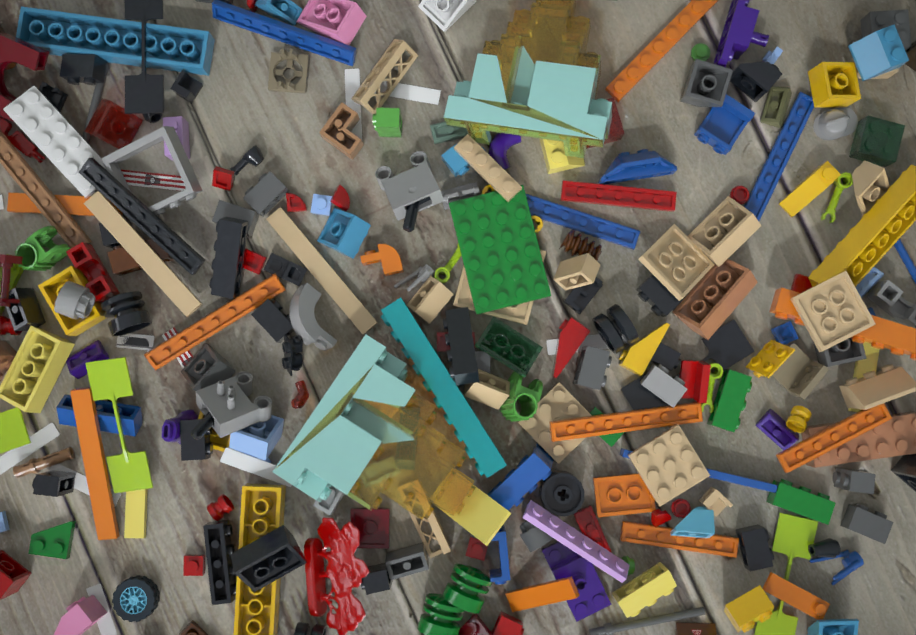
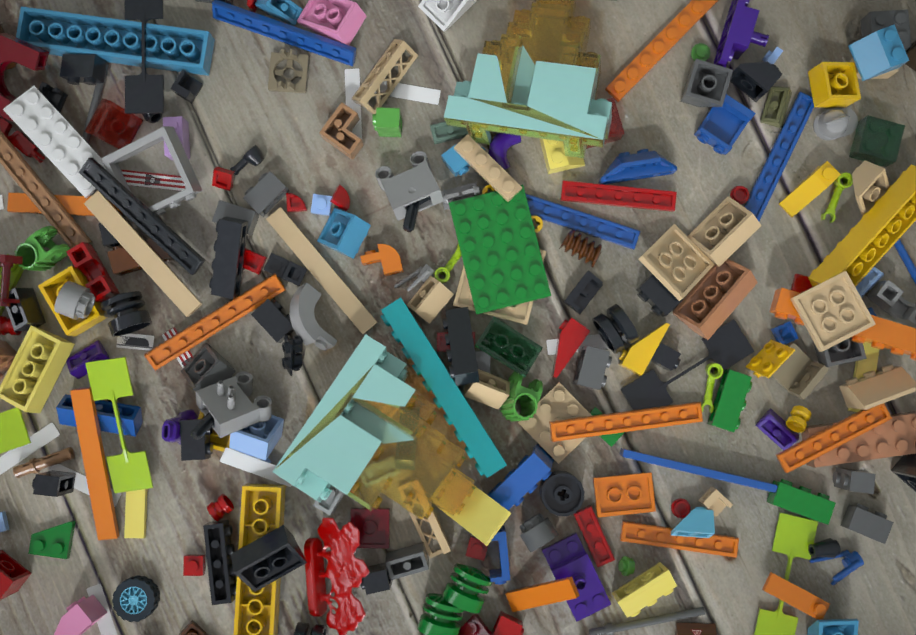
clear red arm [291,380,309,409] -> none
lavender plate [522,500,630,583] -> none
tan brick [553,253,600,291] -> none
tan plate [628,424,710,506] -> none
light grey brick [640,364,687,408] -> none
red tile [651,509,672,528] -> none
red panel [679,360,711,403] -> none
yellow brick [724,585,774,633] -> none
black brick [736,524,774,572] -> none

